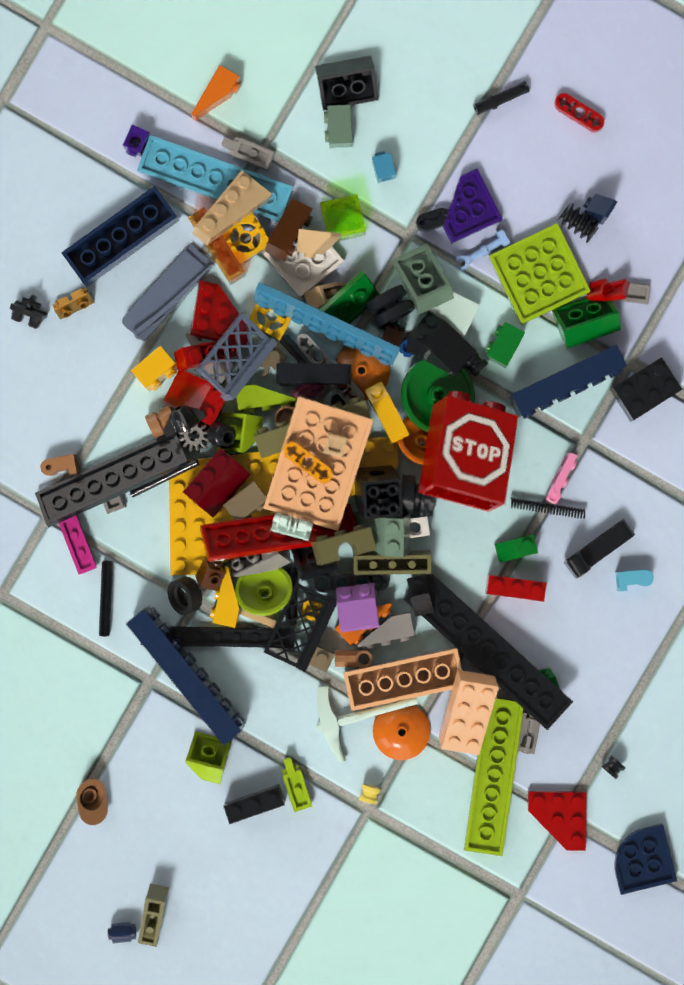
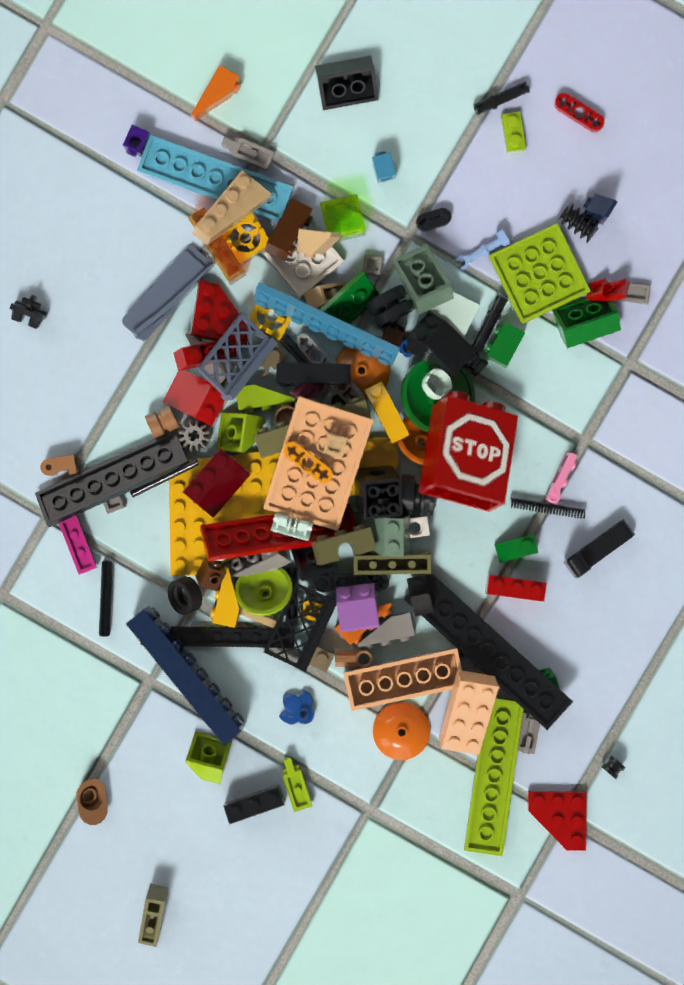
pearl gold hinge [52,288,94,320] -> none
dark blue brick [61,186,179,287] -> none
dark blue brick [108,922,136,944] -> none
yellow brick [131,346,177,392] -> none
black piece [163,405,207,437] -> none
black head [207,422,236,449] -> none
dark tan brick [223,481,266,520] -> none
light aqua piece [317,686,418,763] -> none
sand green brick [324,105,352,148] -> none
light yellow wheel [359,784,381,804] -> none
dark purple plate [443,168,503,244] -> none
dark blue brick [508,345,627,419] -> none
black brick [610,357,683,422] -> none
dark blue plate [614,823,677,895] -> none
medium azure leg [615,570,654,591] -> none
none -> blue plate [279,690,315,725]
none -> light grey tile [362,254,383,276]
none -> light aqua hair [422,368,452,399]
none -> black pin [472,295,508,351]
none -> lime plate [501,111,526,153]

